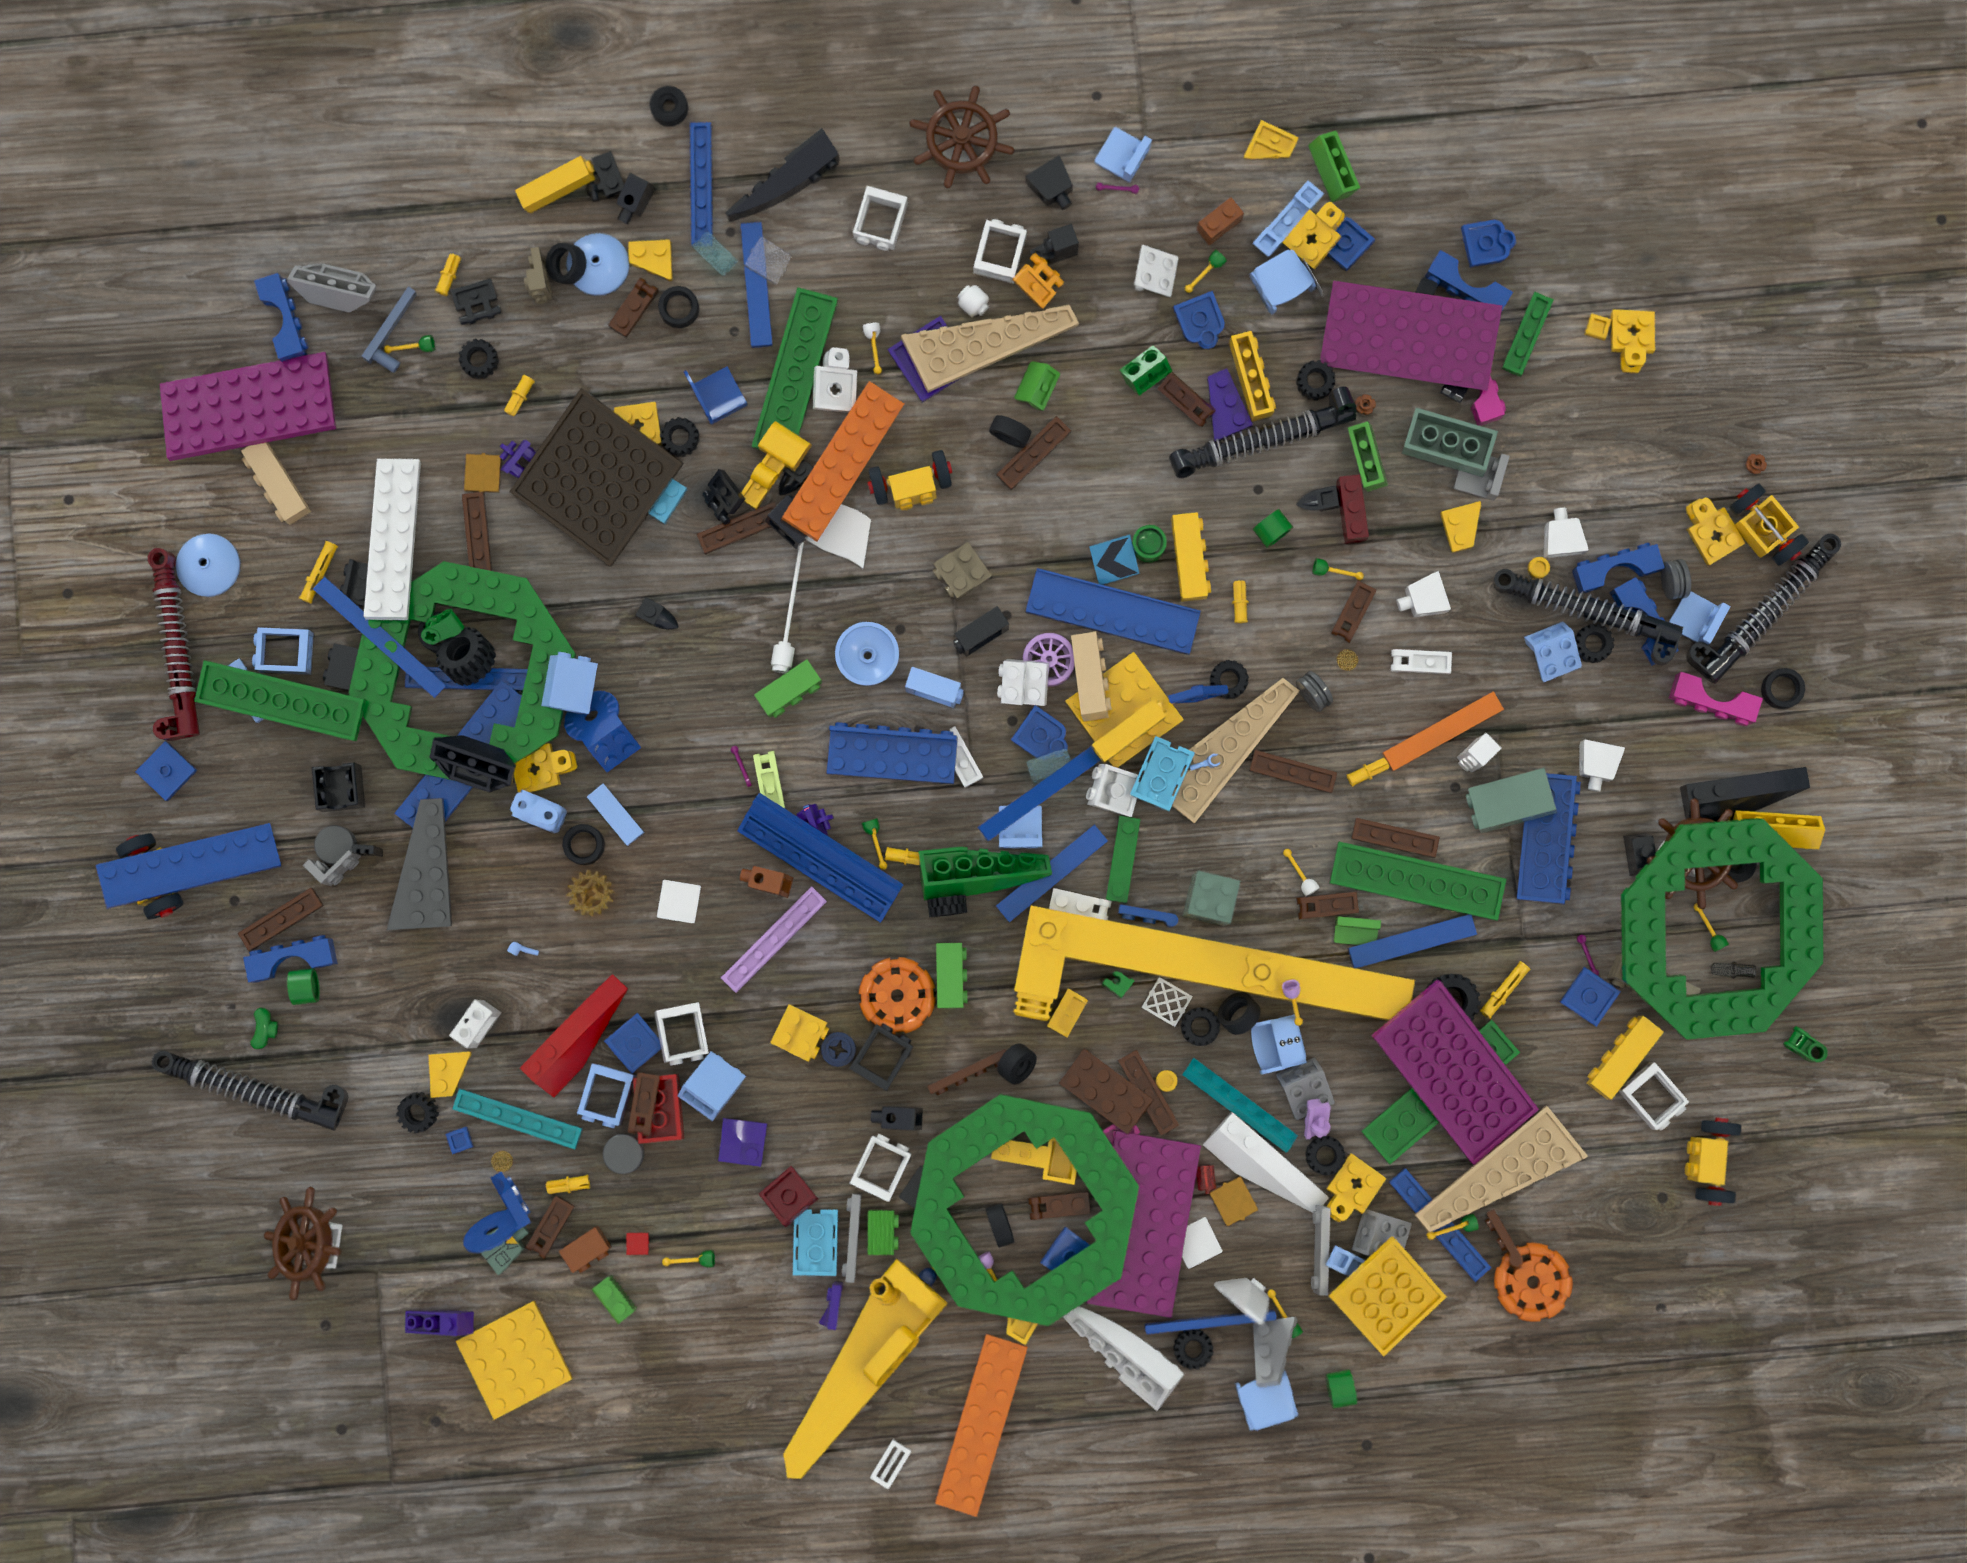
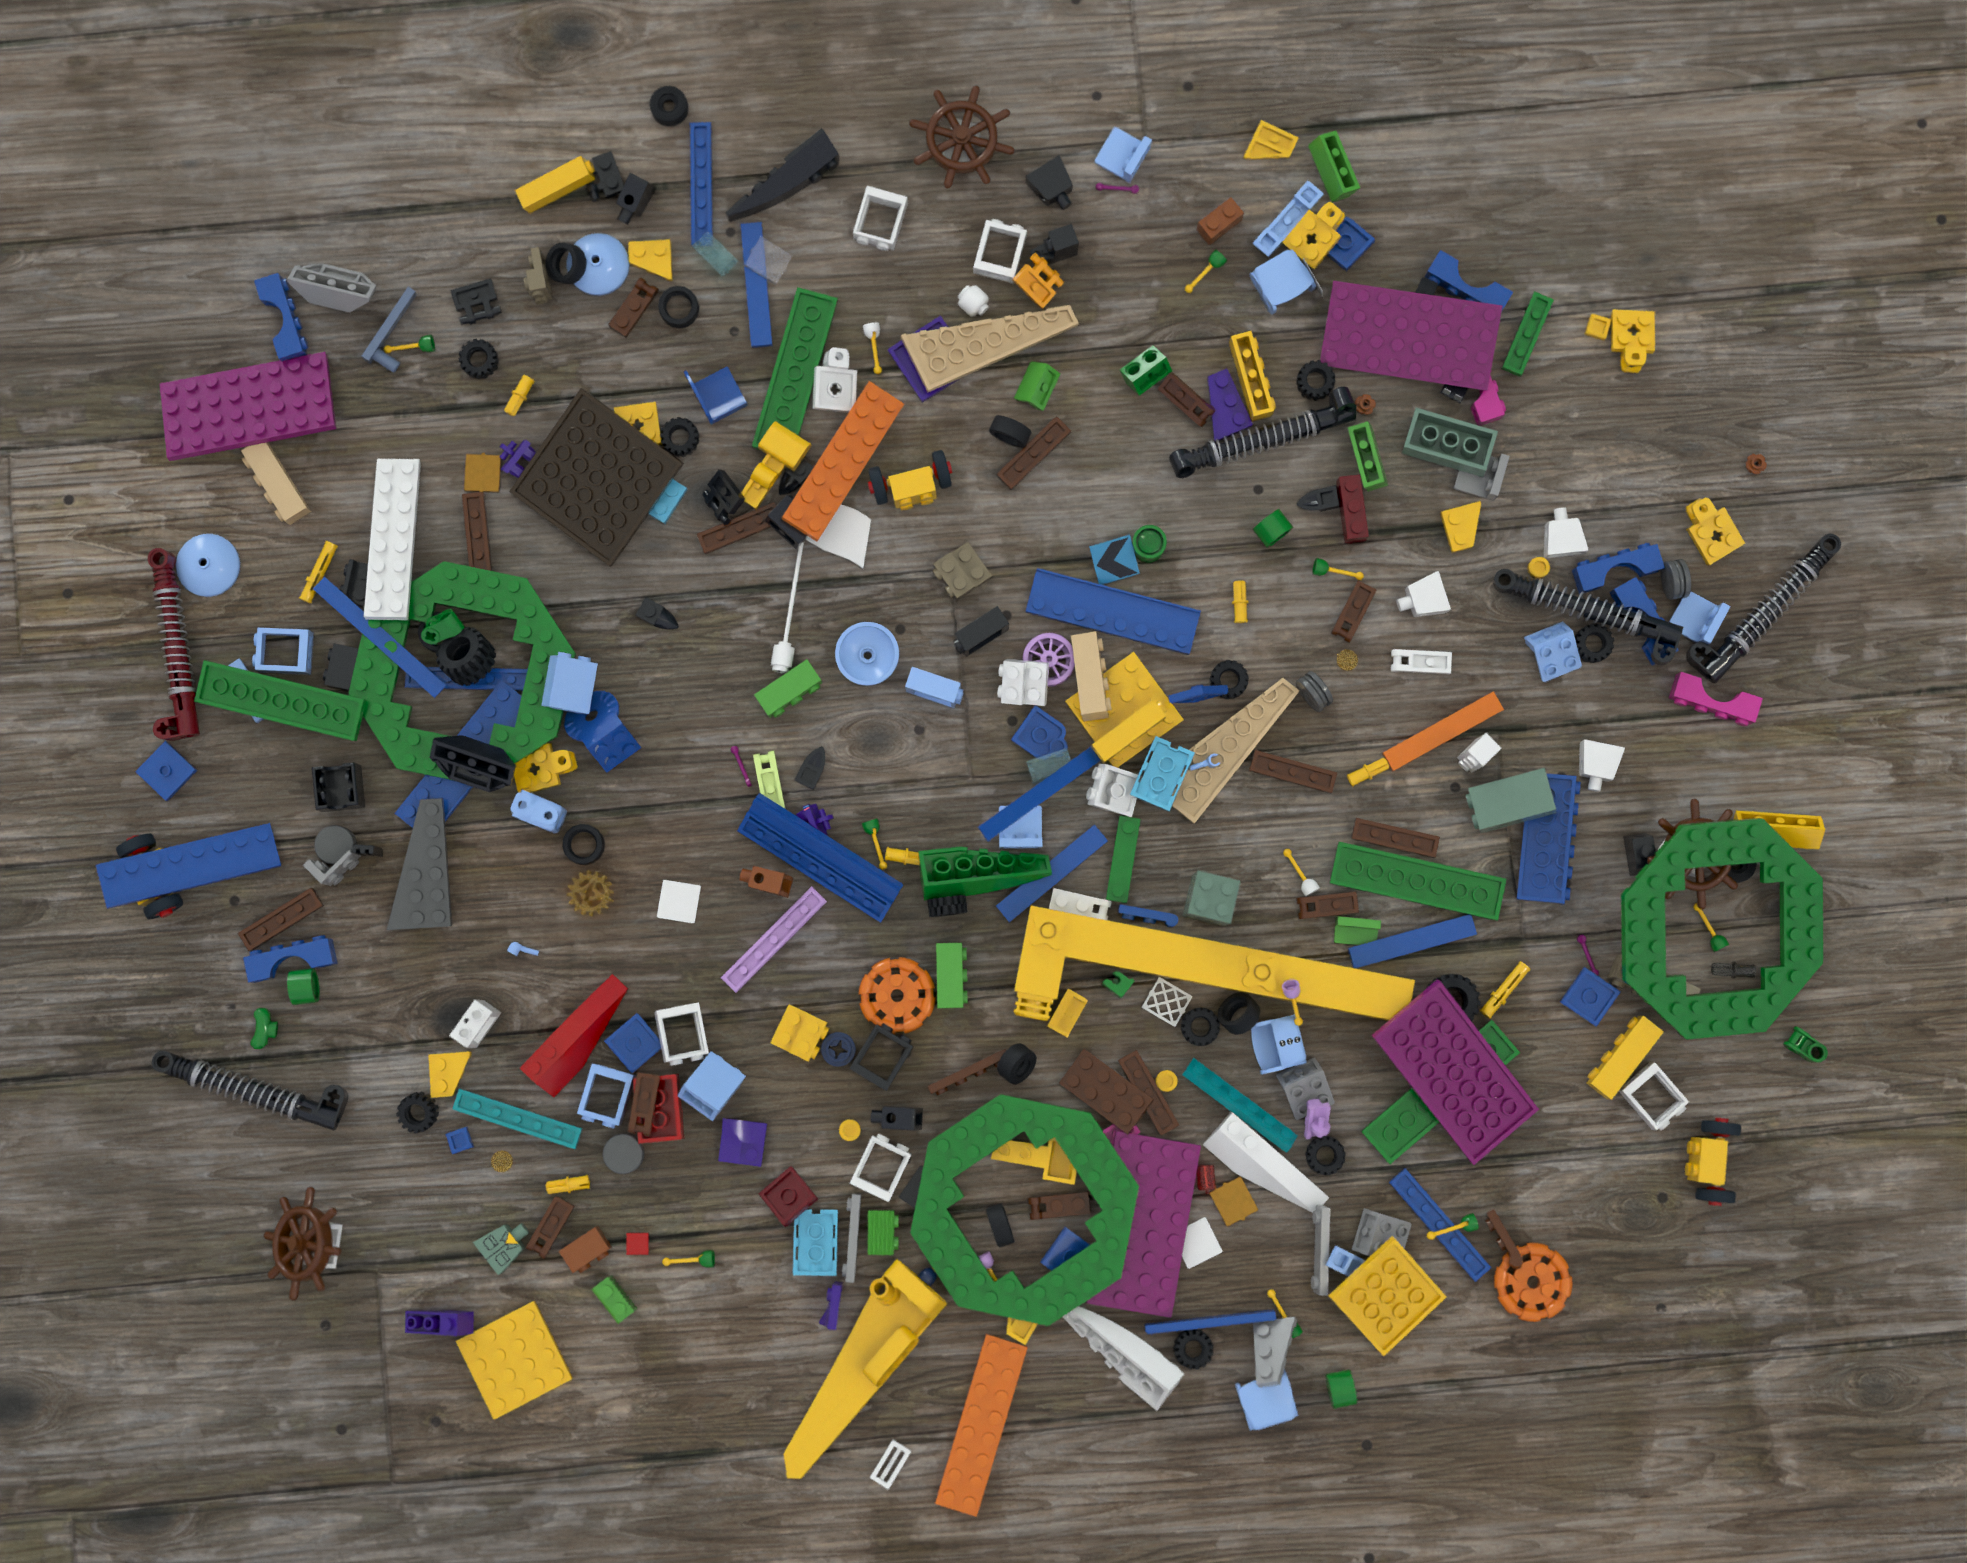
yellow axle [435,254,461,296] -> none
blue piece [463,1171,531,1253] -> none
light blue tile [587,783,644,846] -> none
blue bracket [827,722,958,784] -> none
white plate [949,726,983,788] -> none
white hinge [1134,245,1178,297] -> none
yellow brick [1171,512,1211,602] -> none
blue plate [1173,291,1225,349] -> none
white wedge [1214,1278,1269,1325] -> none
yellow plate [1326,1153,1386,1222] -> none
tan wing [1414,1106,1588,1232] -> none
blue plate [1461,220,1516,268] -> none
black wedge [1680,767,1810,822] -> none
yellow brick [1729,483,1809,566] -> none
black tyre [1761,668,1806,710] -> none
none -> black plate [794,746,826,790]
none -> yellow tile [839,1119,861,1141]

